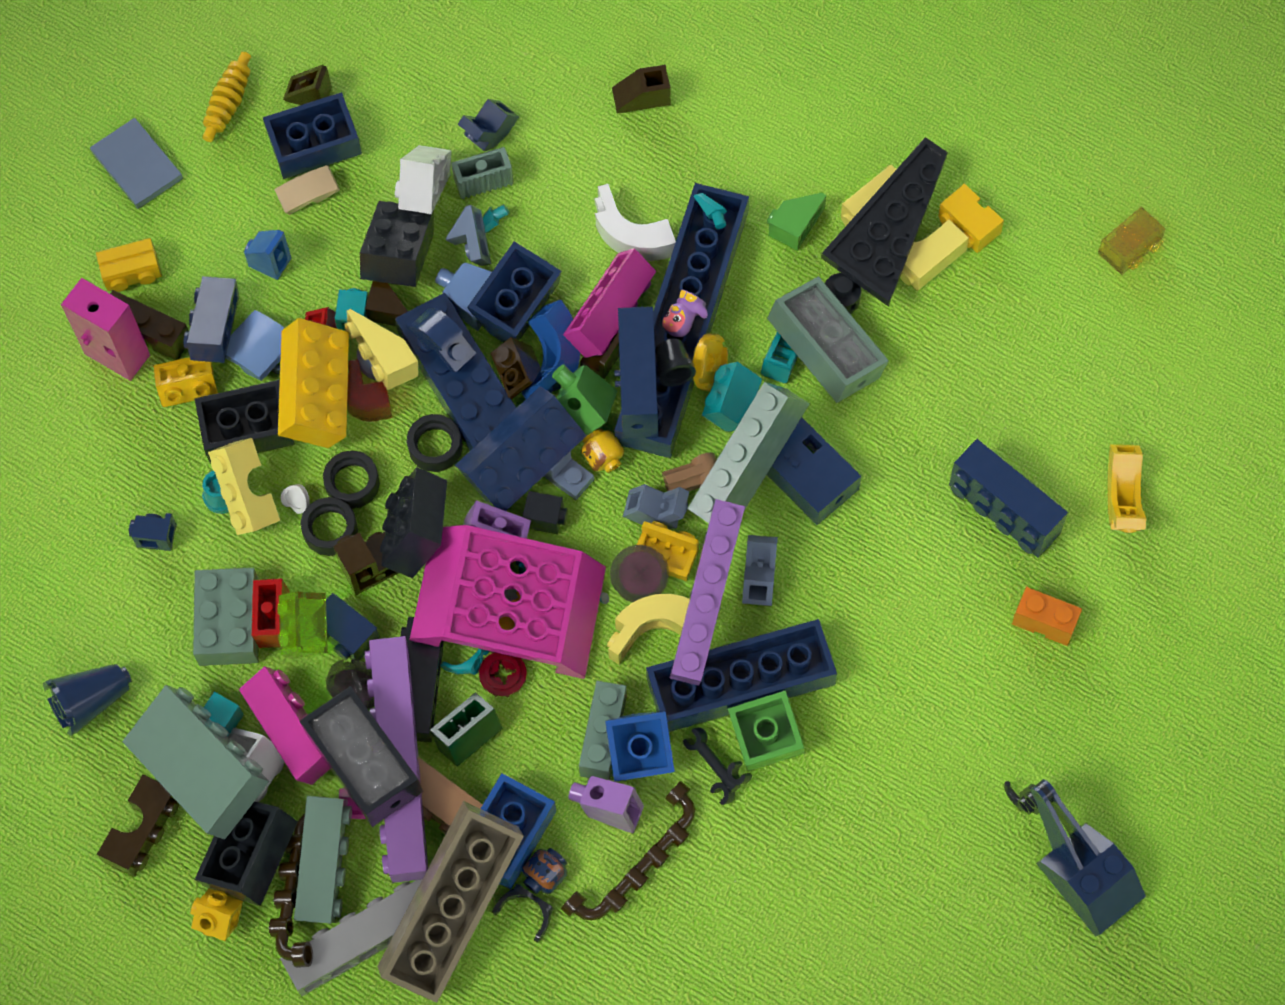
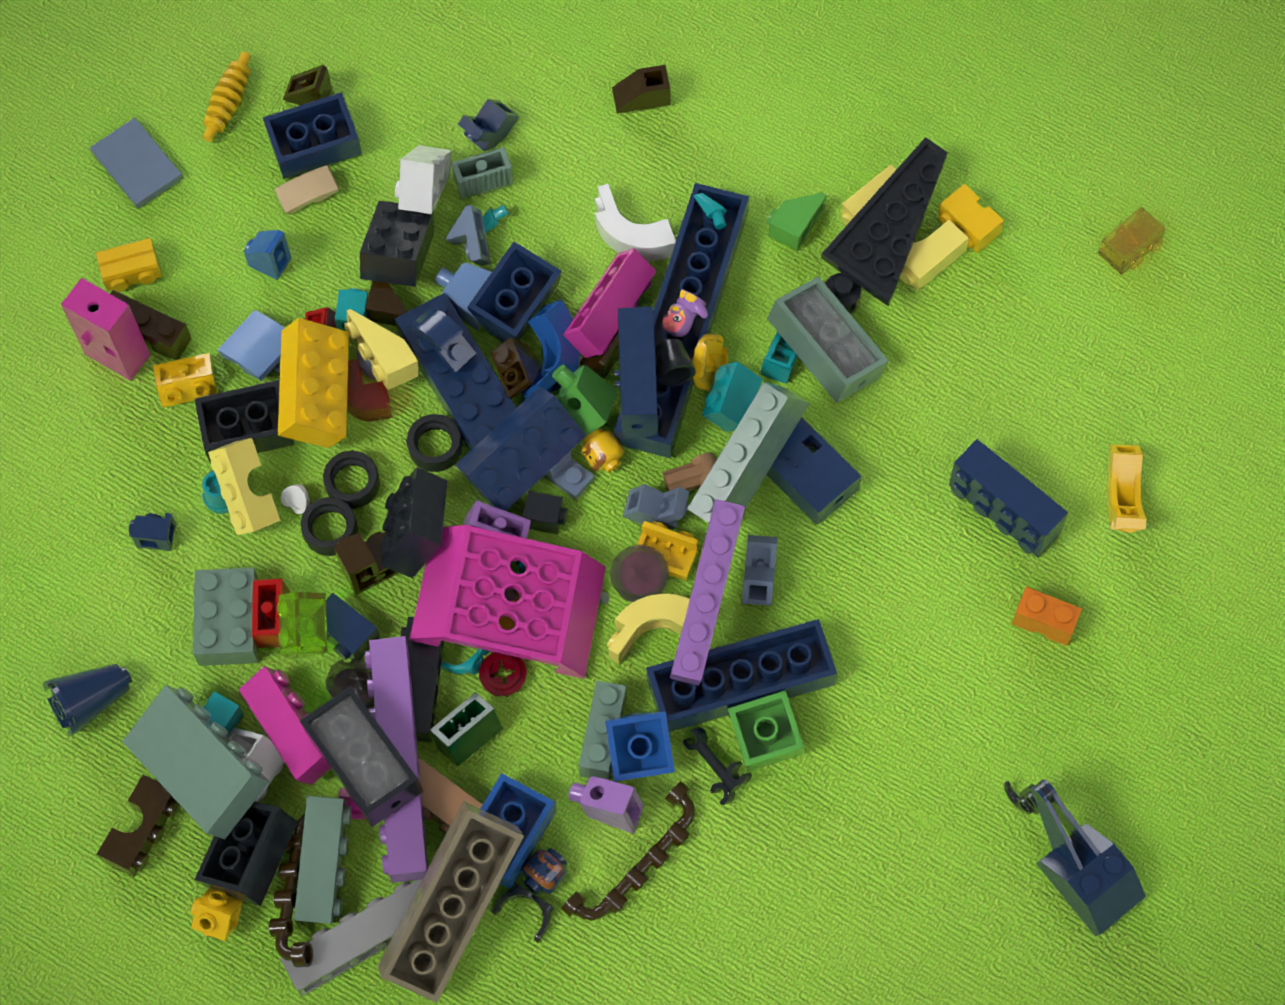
brick [184,276,239,363] -> none

